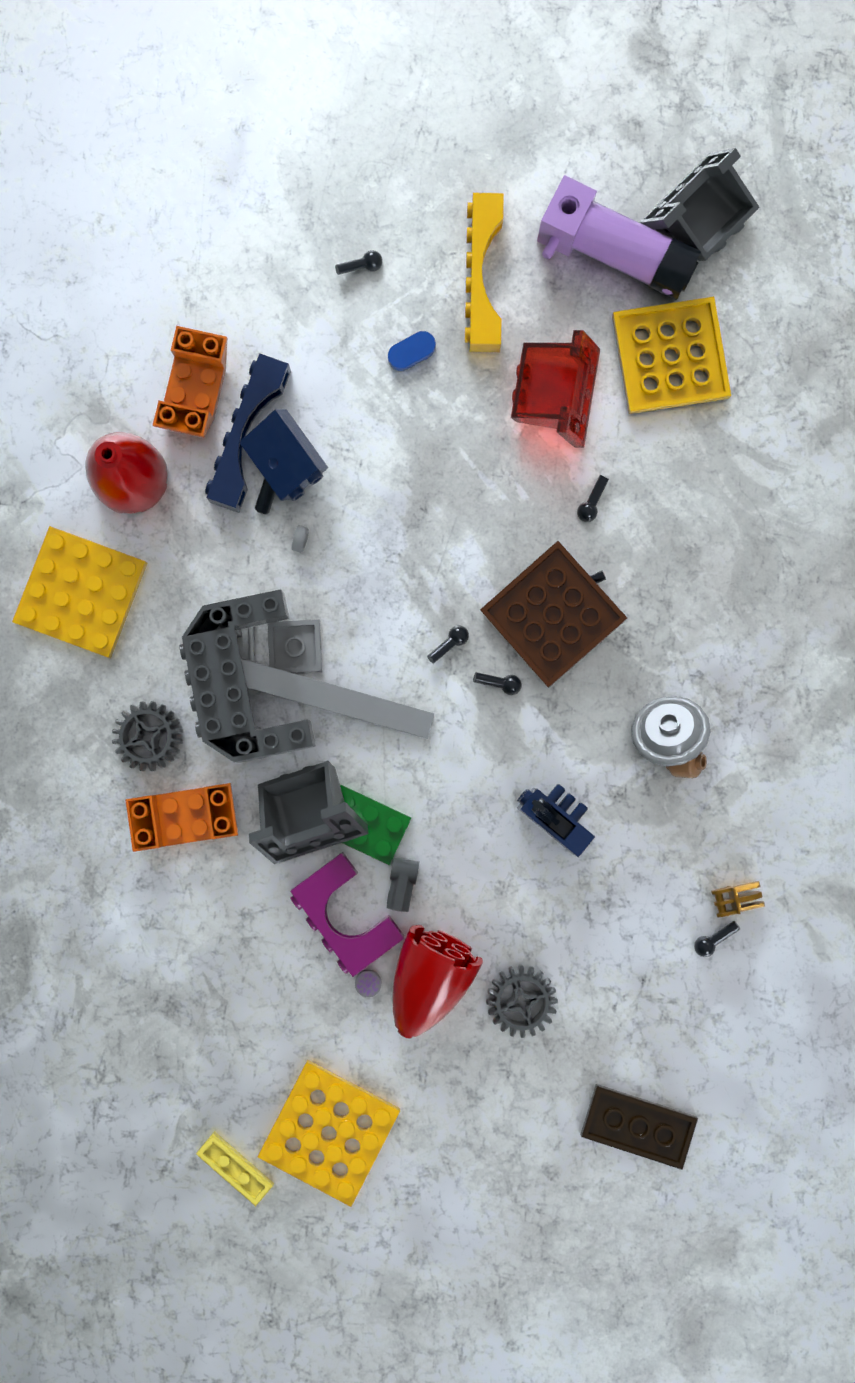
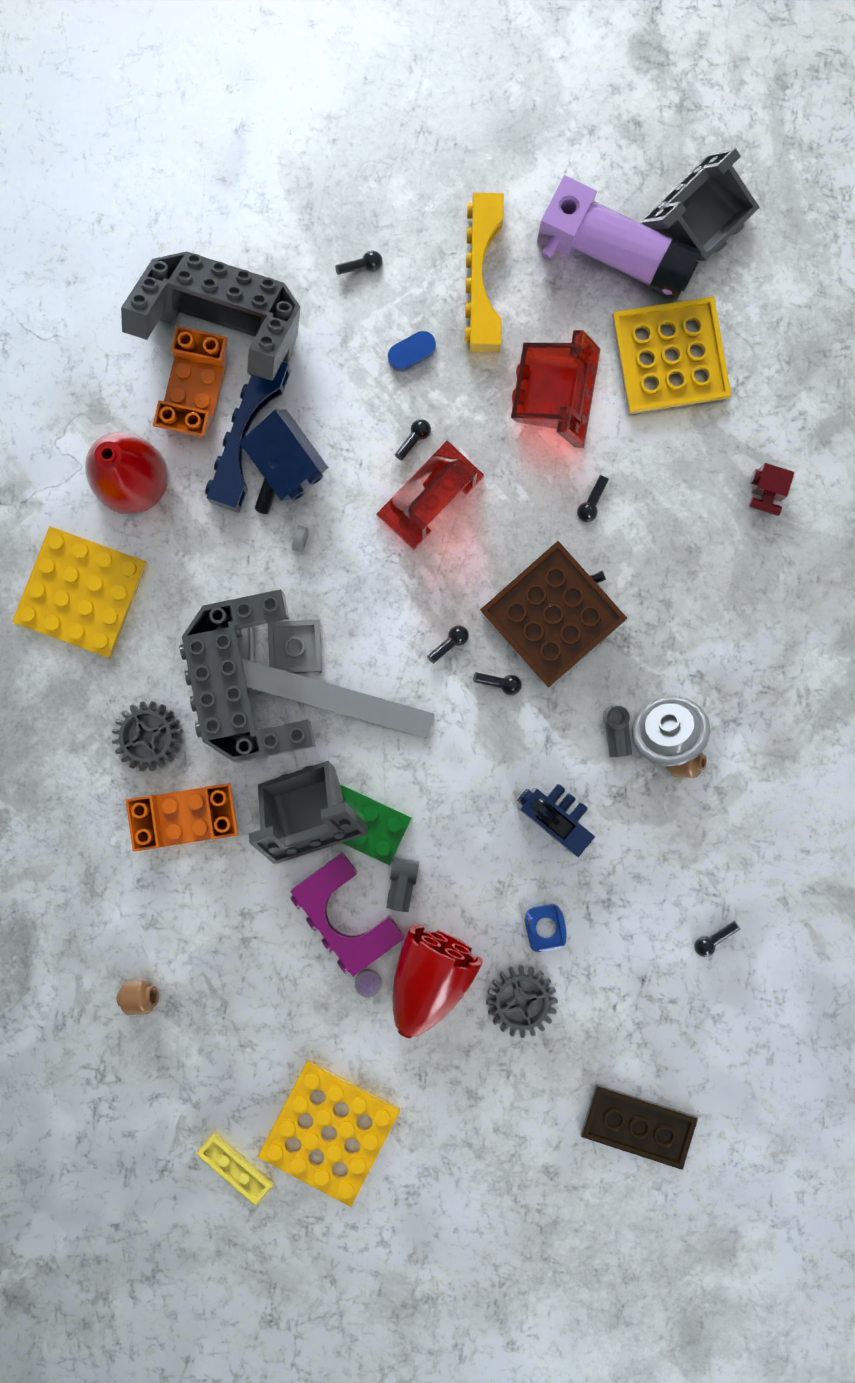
pearl gold arm [711,881,765,917] -> none
none -> medium nougat head [116,980,159,1015]
none -> dark grey wedge [121,251,301,381]
none -> clear red windscreen [377,440,484,550]
none -> black bar [395,419,431,460]
none -> blue piece [525,904,567,952]
none -> dark grey piece [603,705,632,757]
none -> dark red brick [749,463,795,516]

